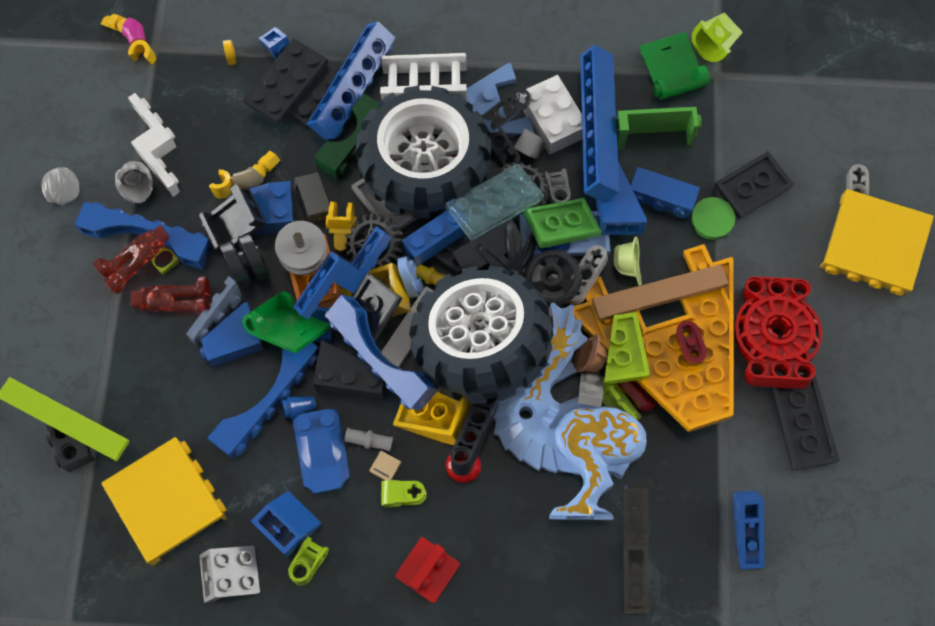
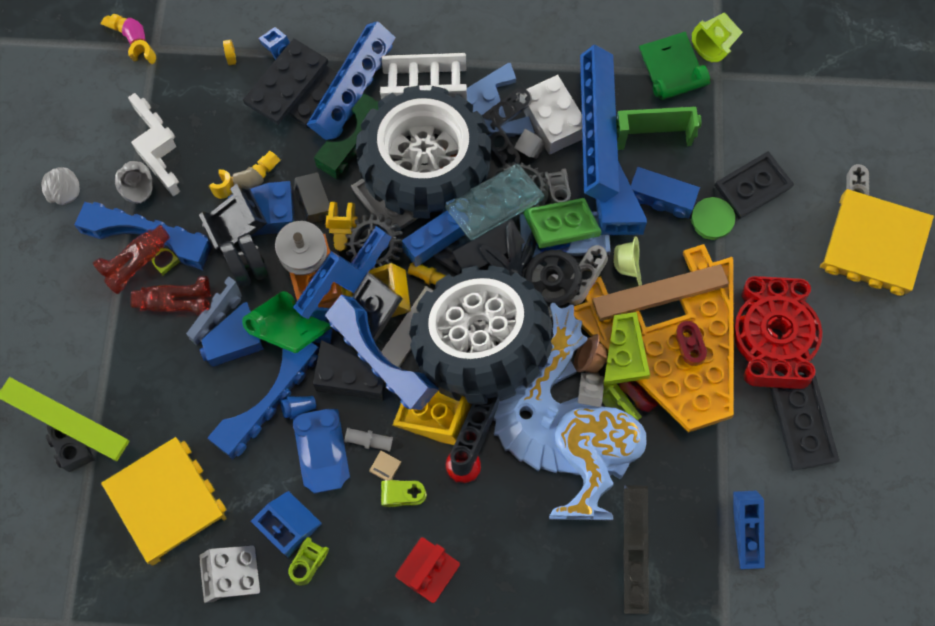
light blue plate [398,256,423,299] -> none

